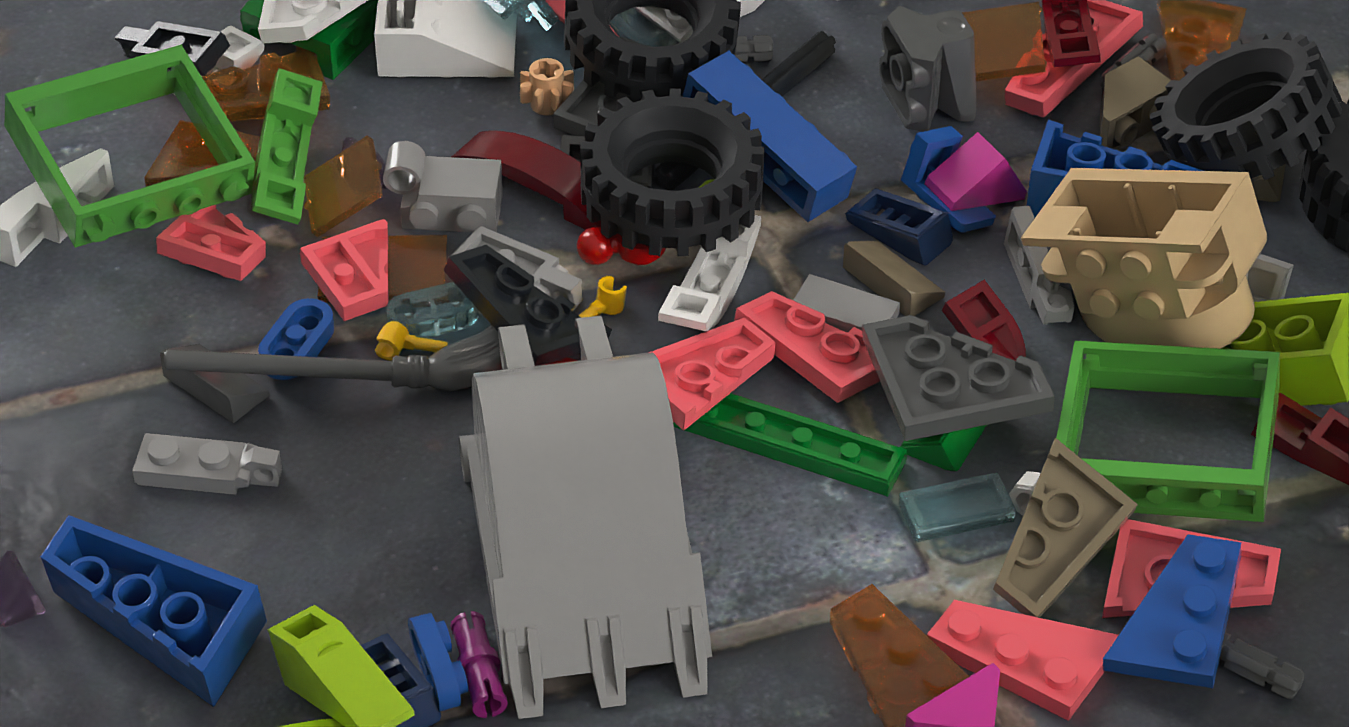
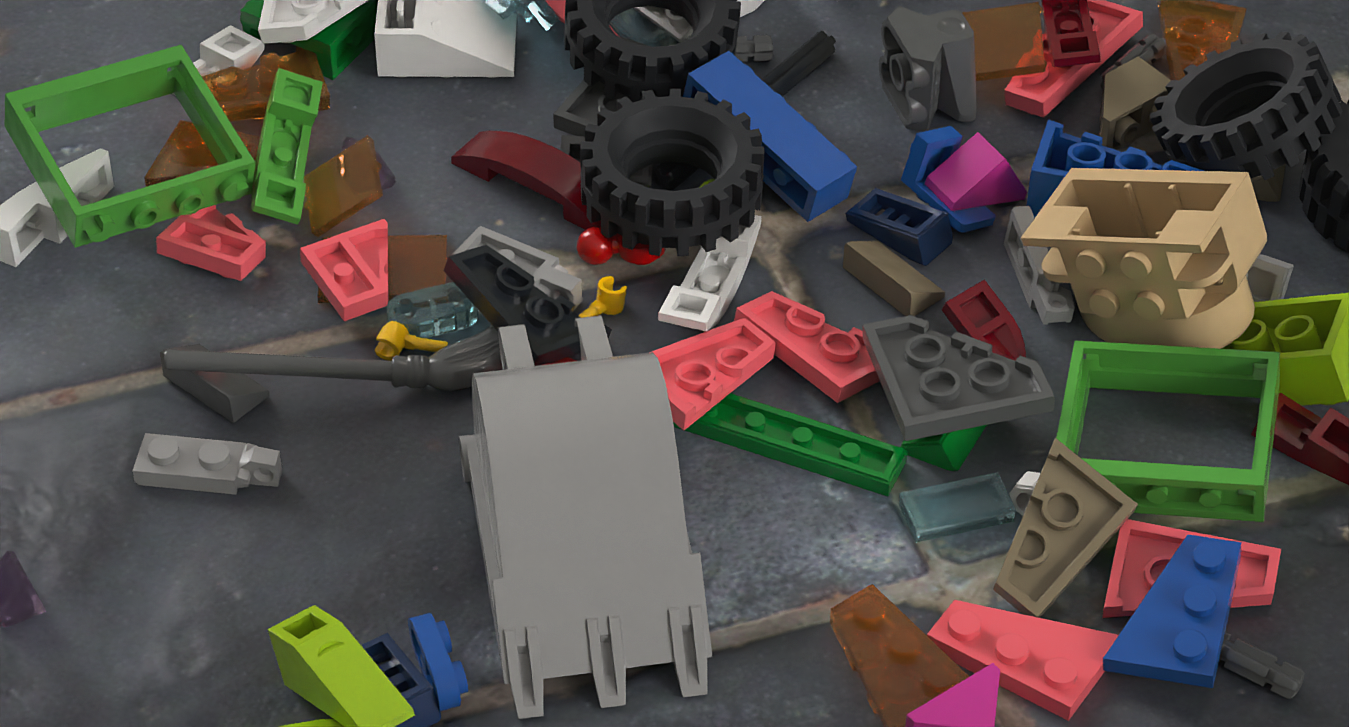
blue wedge [40,515,267,707] -> none
black hinge [115,21,230,76] -> none
blue plate [258,298,334,380] -> none
light grey hinge [383,141,503,232] -> none
magenta pin [450,611,508,718] -> none
light nougat gear [520,58,574,115] -> none
light grey tile [793,274,900,332] -> none

